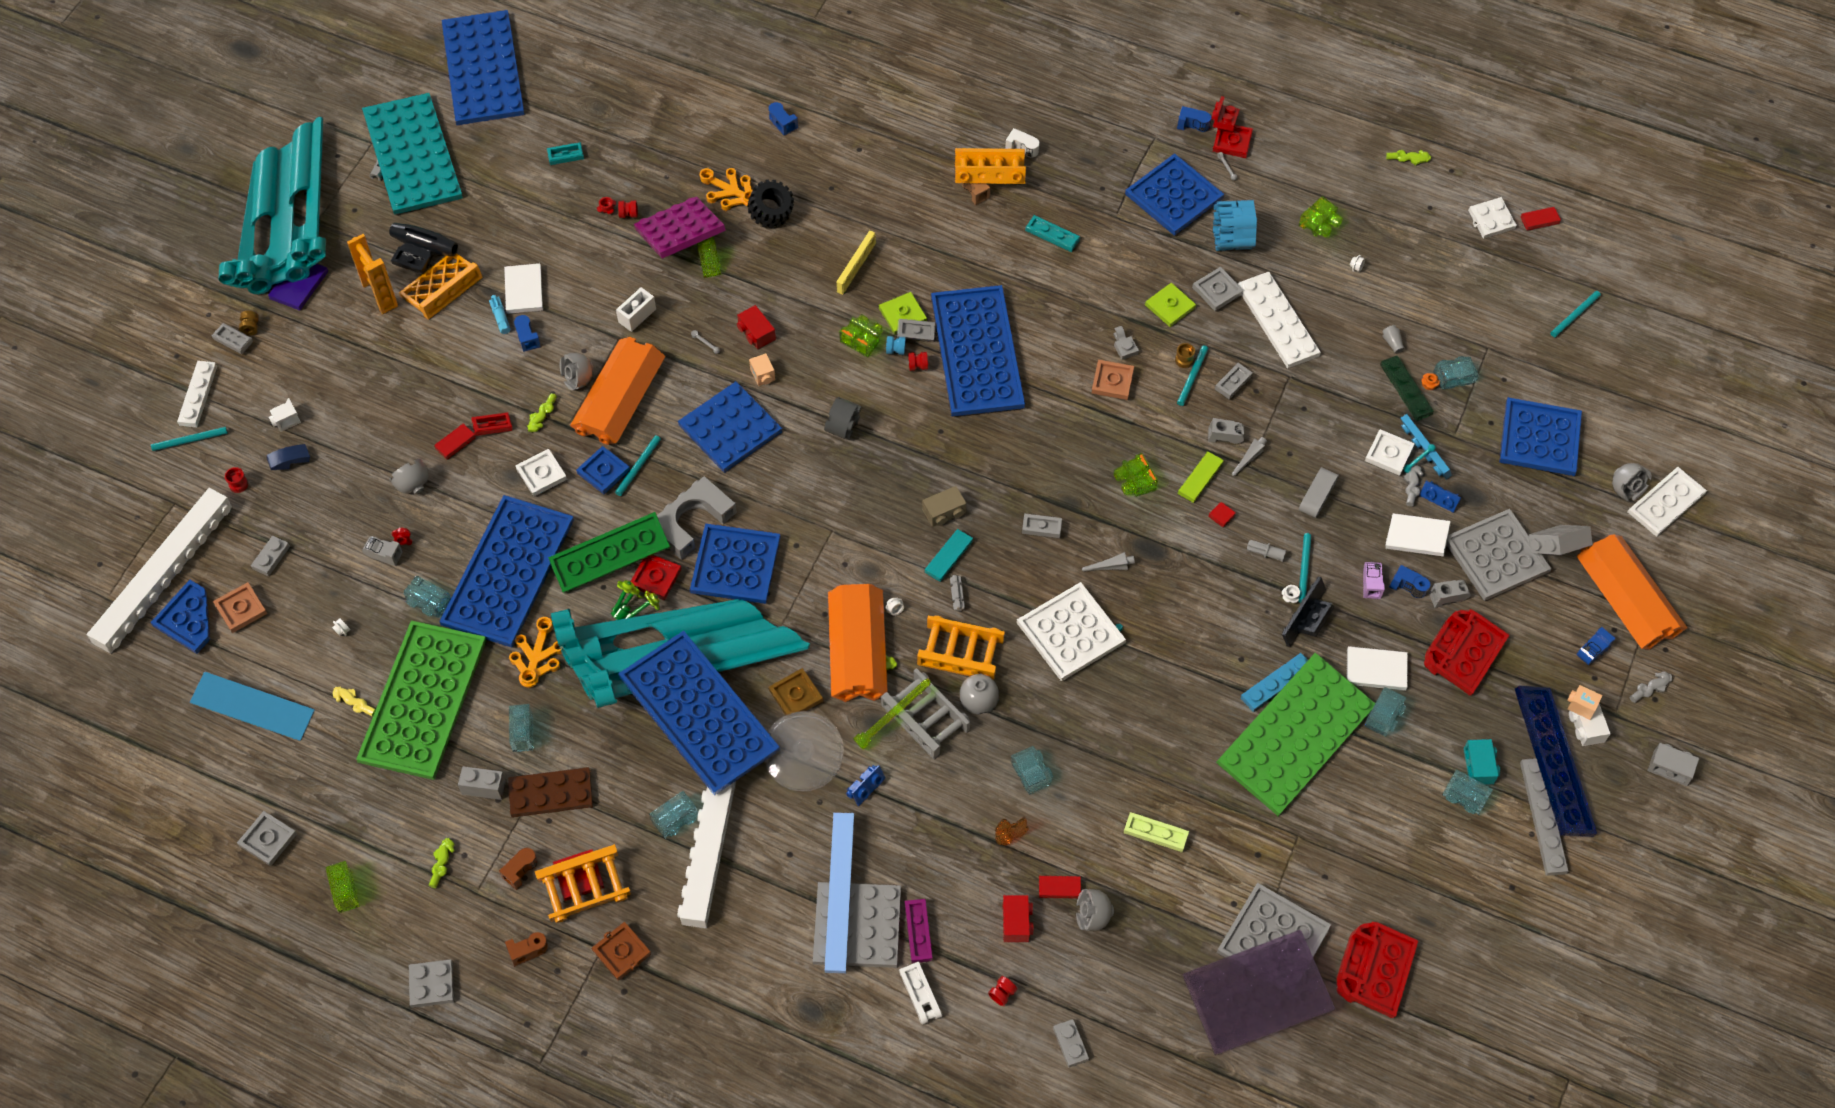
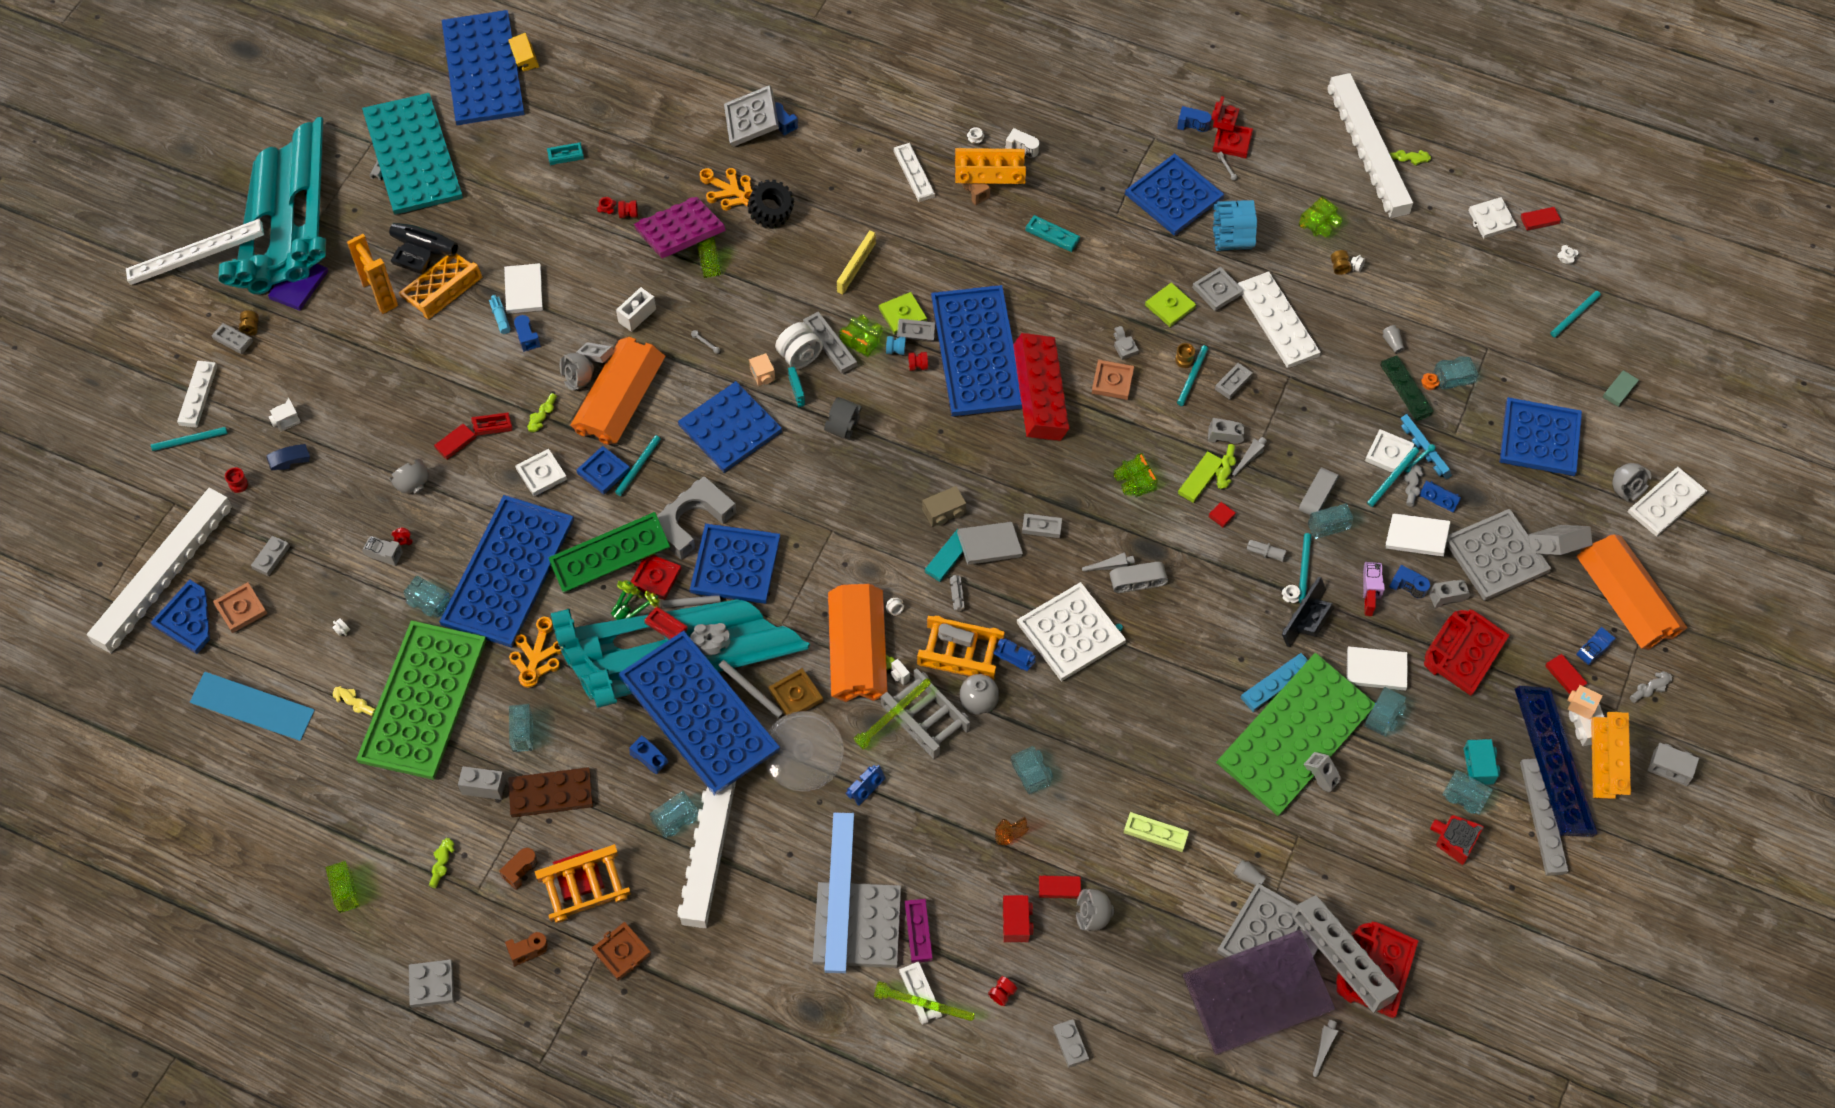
light grey plate [237,811,297,867] -> none
red brick [737,305,776,350] -> none
none -> white tile [126,219,264,285]
none -> yellow hinge [509,33,539,71]
none -> light grey plate [576,342,614,363]
none -> blue leg [629,735,668,774]
none -> red tile [644,606,688,639]
none -> light grey bar [662,596,721,608]
none -> light grey plate [690,623,730,655]
none -> light grey bar [718,660,783,718]
none -> light grey plate [724,85,779,147]
none -> white wheel [775,322,823,369]
none -> teal tile [788,366,805,407]
none -> light grey plate [803,311,857,374]
none -> clear neon green piece [874,981,975,1021]
none -> white plate [891,659,910,686]
none -> white tile [894,143,935,202]
none -> light grey bar [938,624,974,647]
none -> light grey tile [957,522,1023,565]
none -> white plate [967,127,984,144]
none -> blue hinge [993,638,1036,671]
none -> red brick [1013,333,1069,441]
none -> light grey beam [1109,562,1168,593]
none -> lime animal [1215,444,1236,489]
none -> light grey cone [1233,859,1266,886]
none -> light grey brick [1292,895,1399,1013]
none -> light grey leg [1304,752,1341,792]
none -> clear light blue brick [1308,503,1354,539]
none -> light grey piece [1313,1020,1338,1077]
none -> white brick [1328,73,1413,218]
none -> pearl gold wheel [1330,250,1351,275]
none -> red tile [1364,590,1376,616]
none -> teal bar [1367,447,1420,507]
none -> torso [1430,815,1484,865]
none -> red tile [1545,654,1587,694]
none -> white plate [1557,245,1578,264]
none -> light orange fence [1591,712,1631,799]
none -> sand green tile [1603,370,1639,407]

